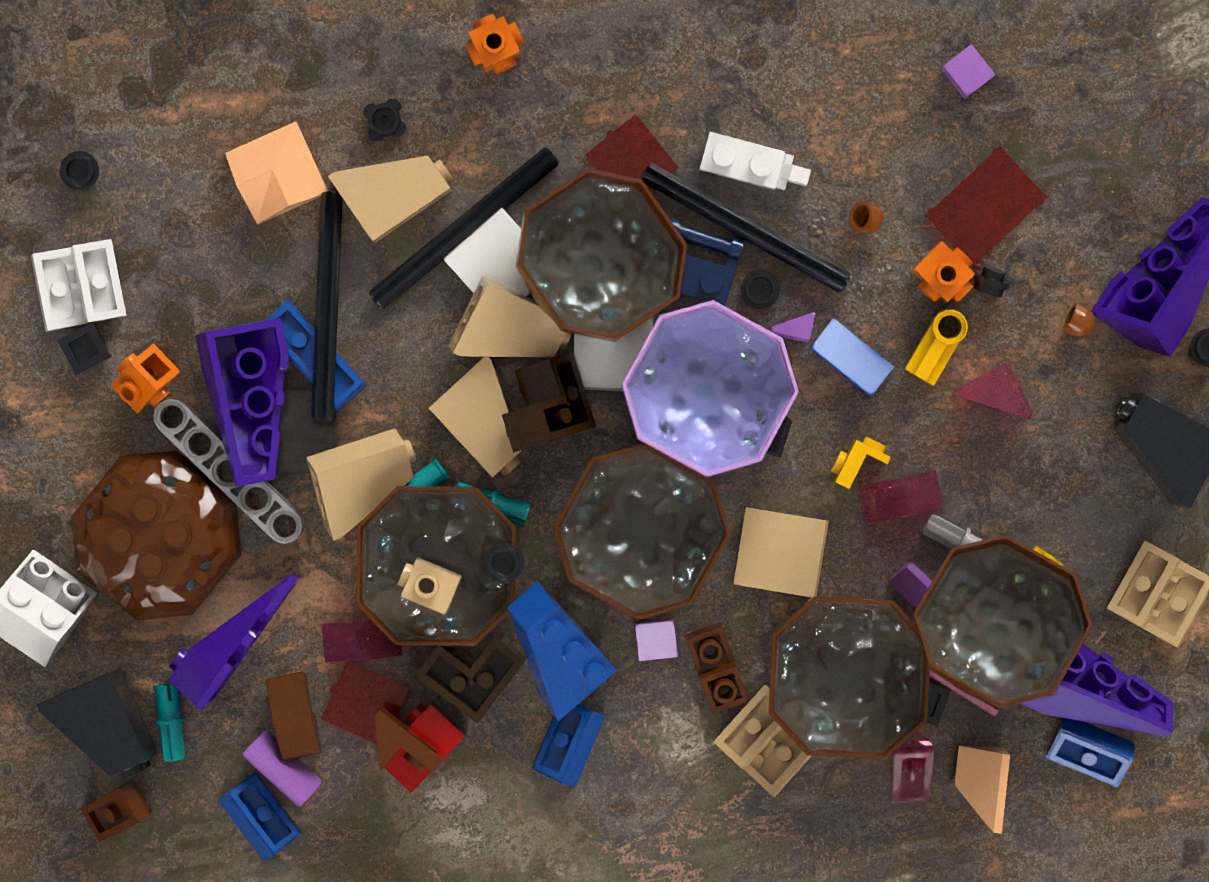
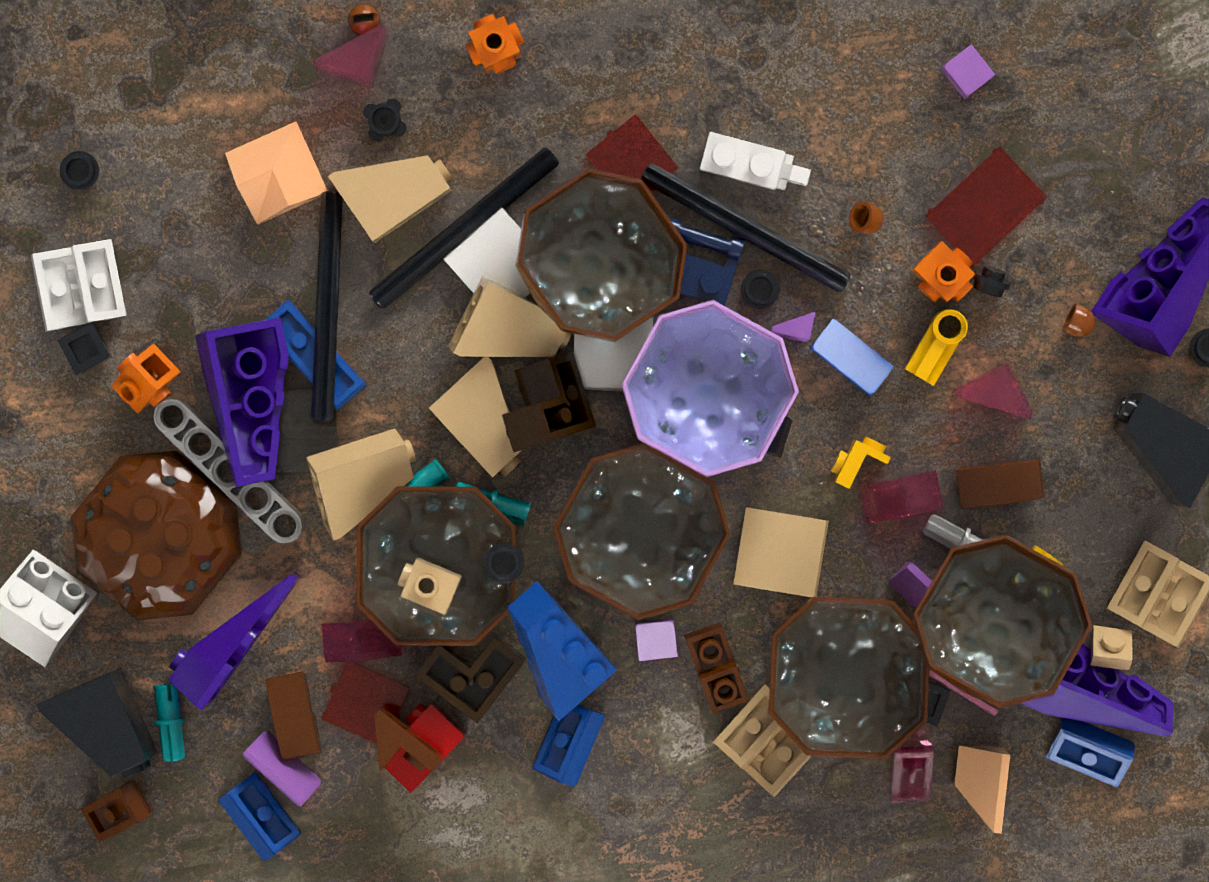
none -> clear pink slope [313,24,388,88]
none -> dark orange hinge [348,4,380,36]
none -> reddish brown slope [956,459,1045,509]
none -> tan plate [1090,625,1132,670]

